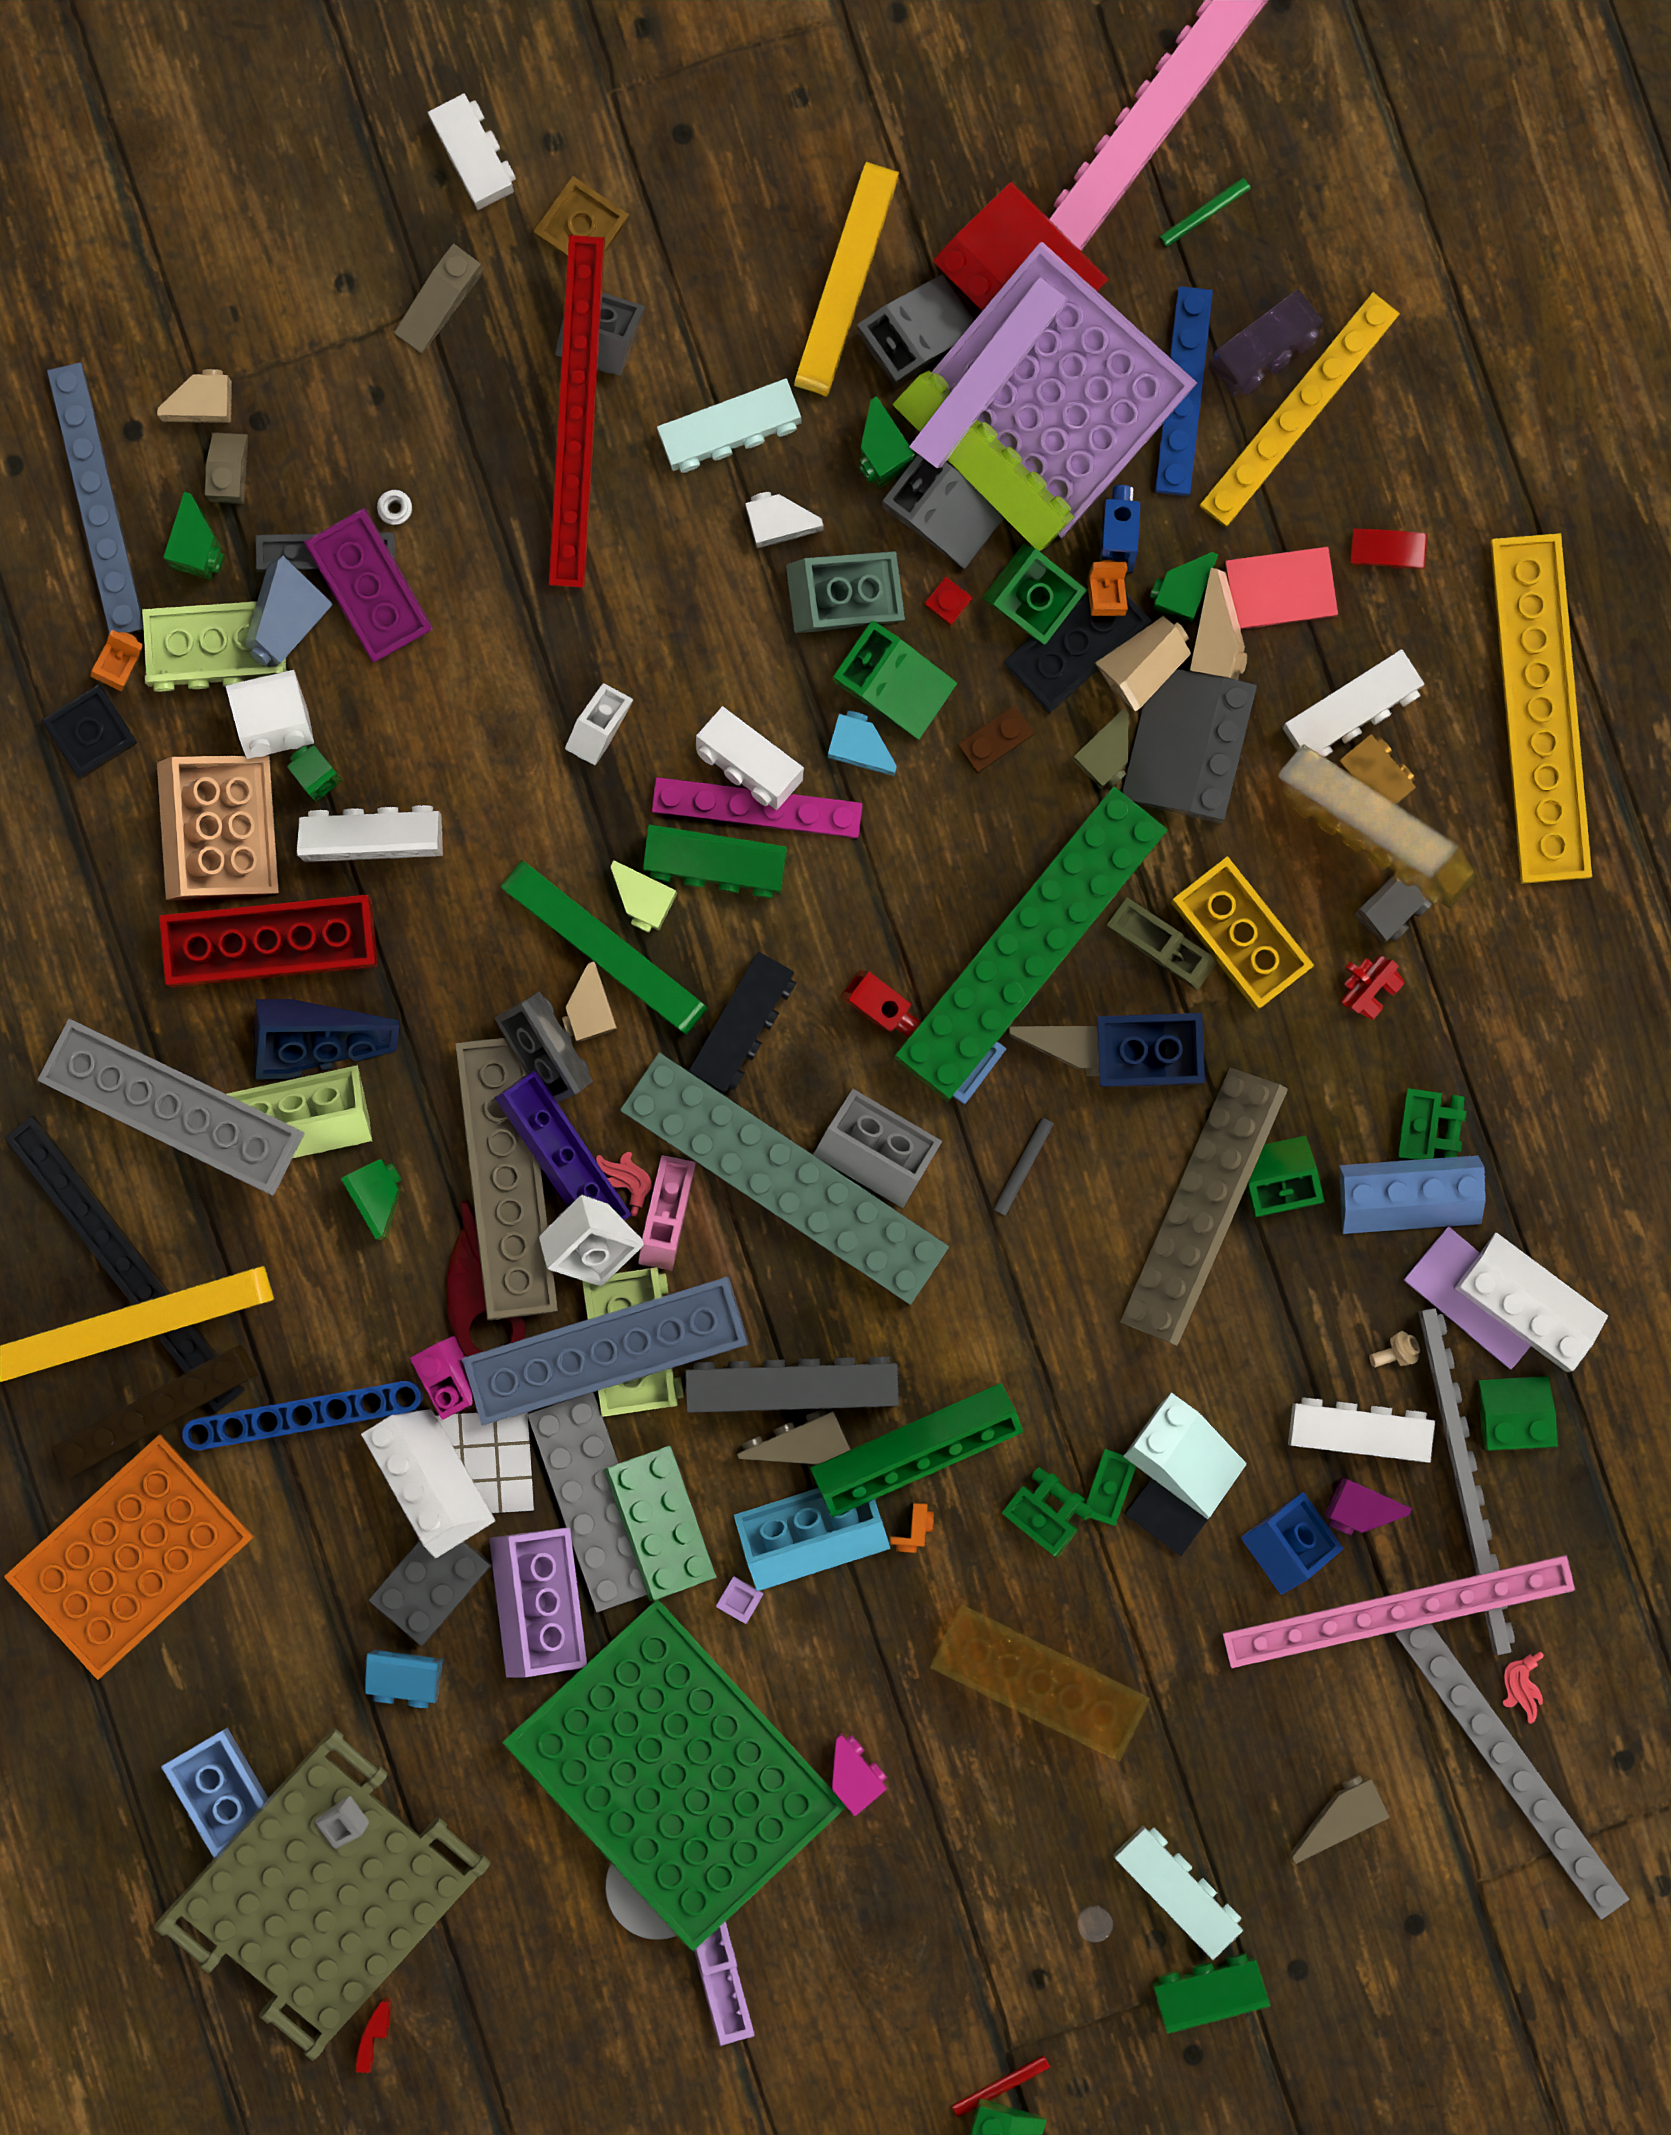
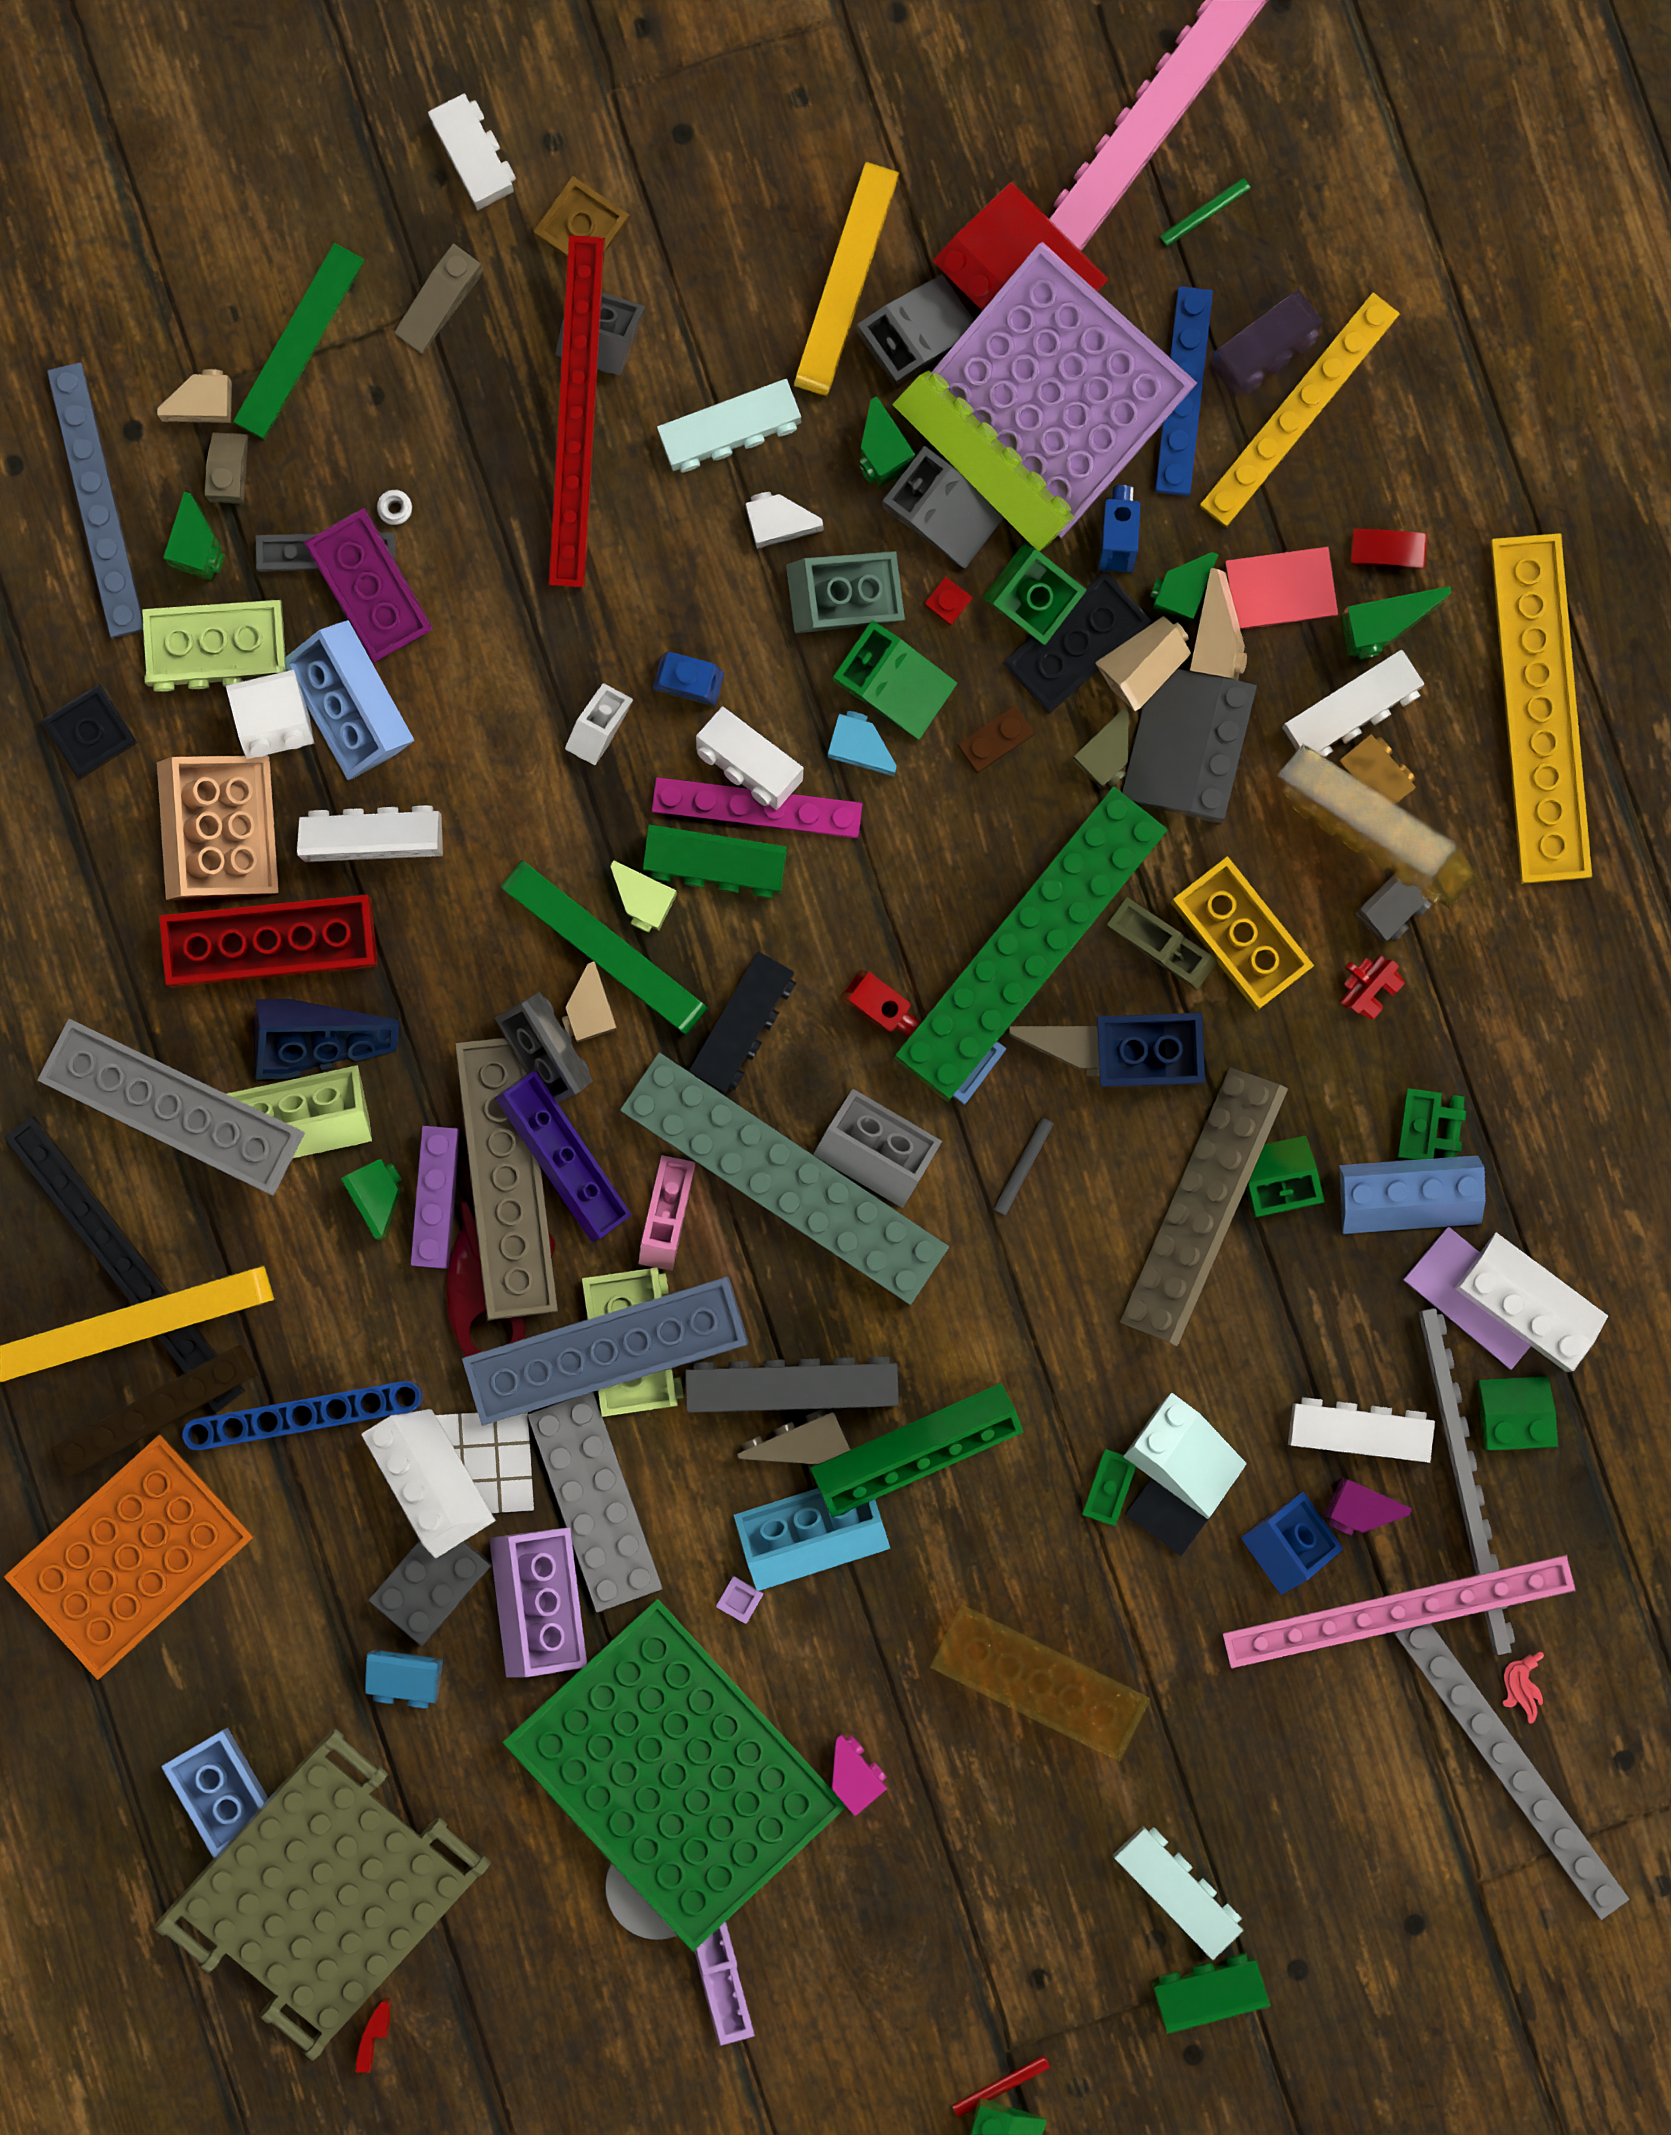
orange bracket [90,630,143,692] -> none
sand blue slope [245,556,333,667] -> none
green slope [287,745,343,802] -> none
light grey slope [314,1796,369,1849] -> none
dark pink slope [410,1336,473,1420] -> none
white slope [539,1195,644,1287] -> none
coral piece [596,1152,652,1216] -> none
plate [604,1446,717,1601] -> none
orange bracket [889,1502,934,1553] -> none
lavender slope [909,277,1068,468] -> none
green plate [1002,1467,1093,1557] -> none
clear tile [1077,1906,1113,1942] -> none
orange bracket [1087,560,1128,616] -> none
dark tan slope [1289,1774,1390,1864] -> none
tan plate [1369,1331,1420,1367] -> none
none -> green tile [233,243,365,440]
none -> light blue slope [285,620,415,780]
none -> medium lavender brick [411,1126,460,1269]
none -> blue torso [652,652,725,706]
none -> green slope [1340,586,1451,661]

